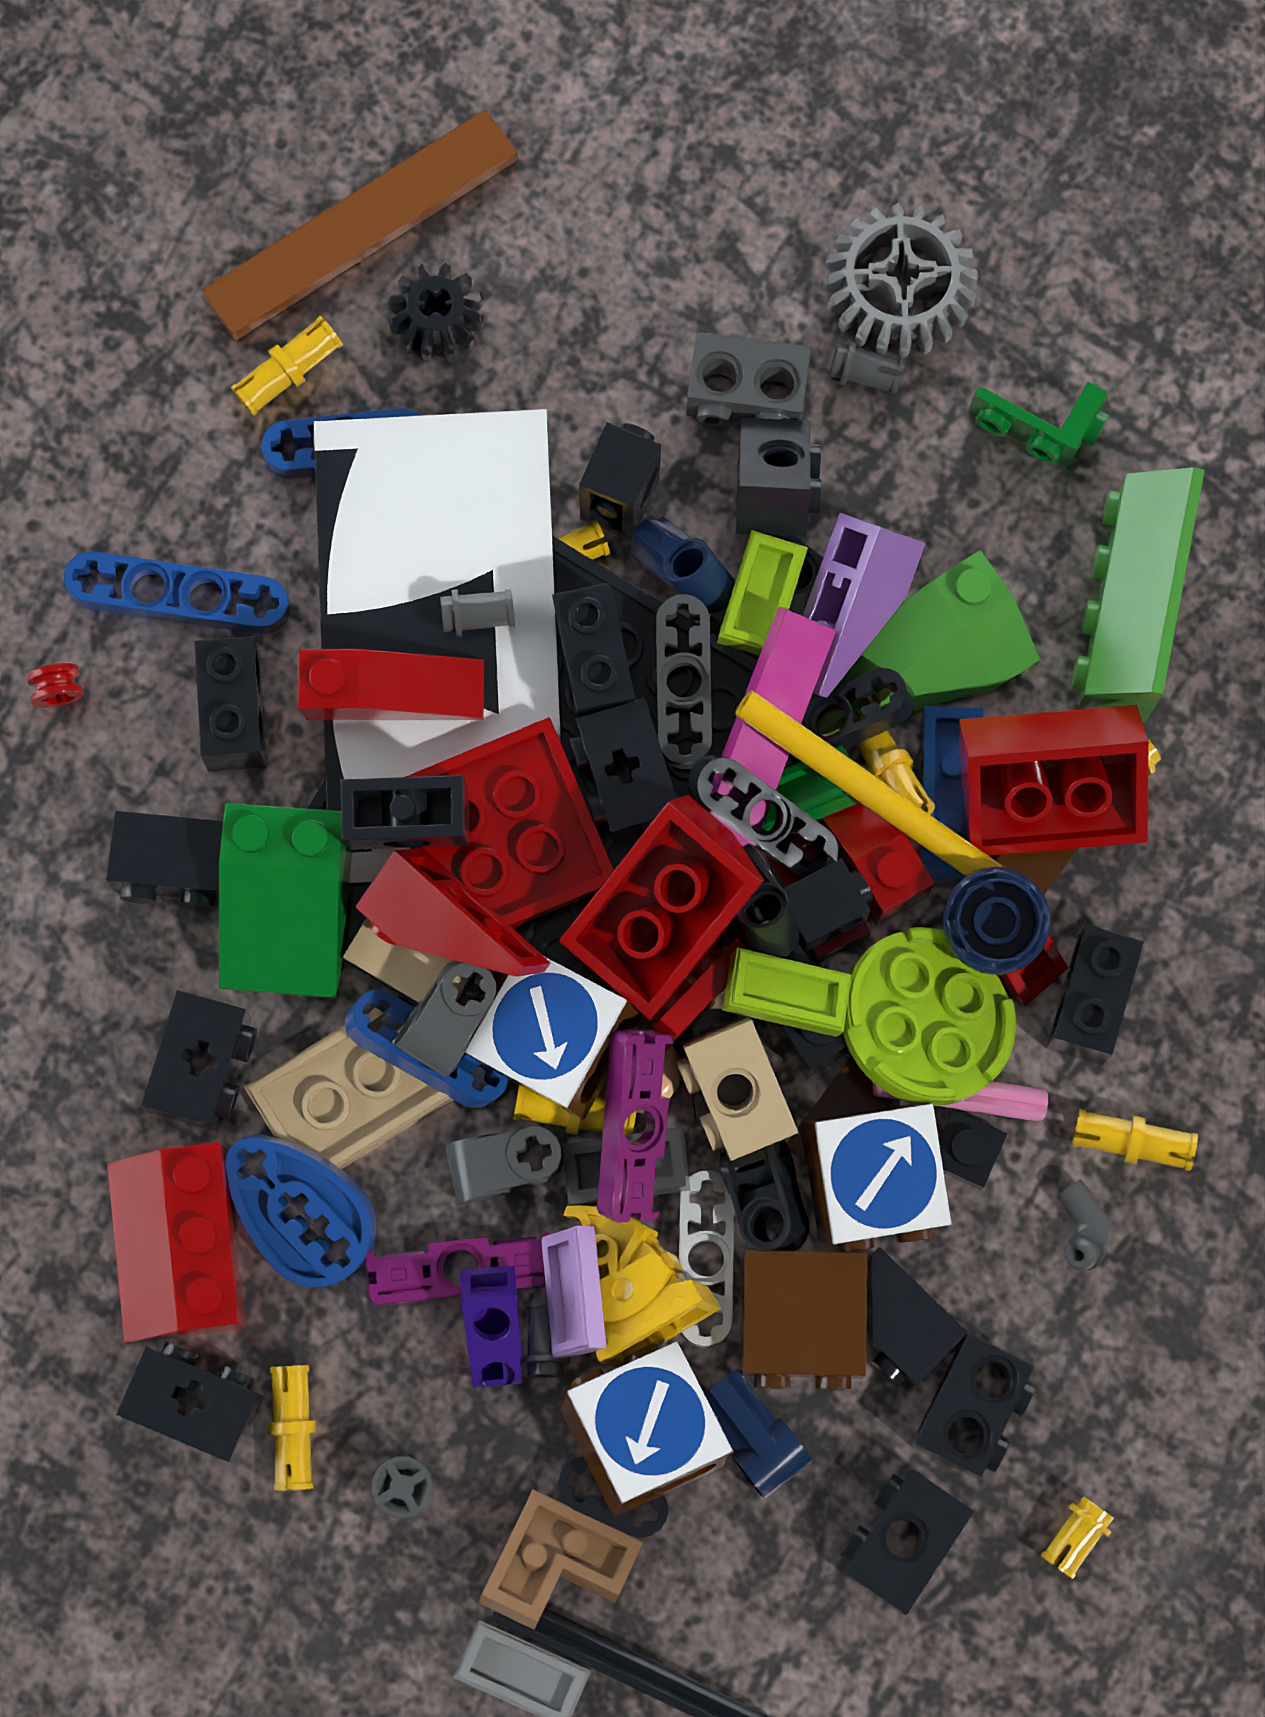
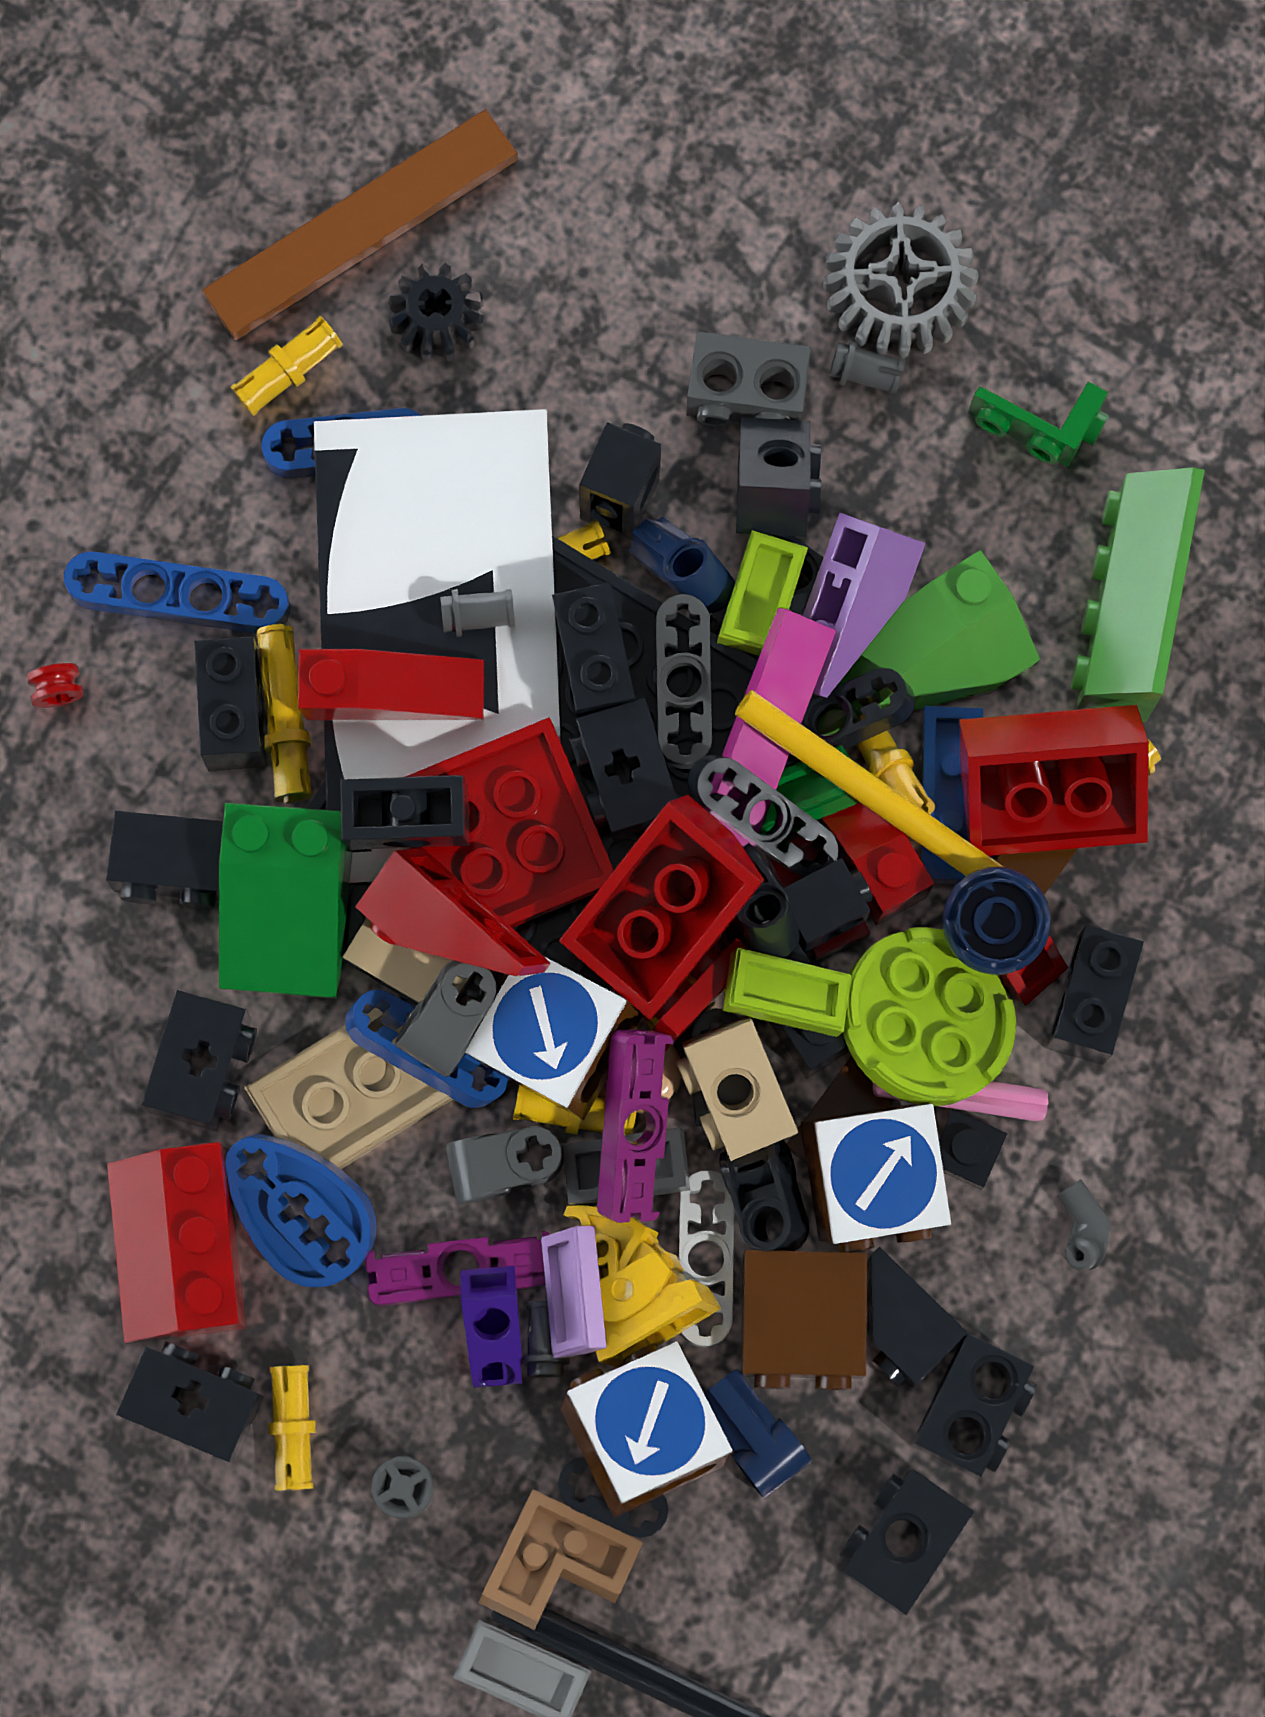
yellow pin [1040,1496,1114,1579] -> none
yellow pin [1072,1109,1198,1172] -> none
none -> yellow pin [256,624,313,803]

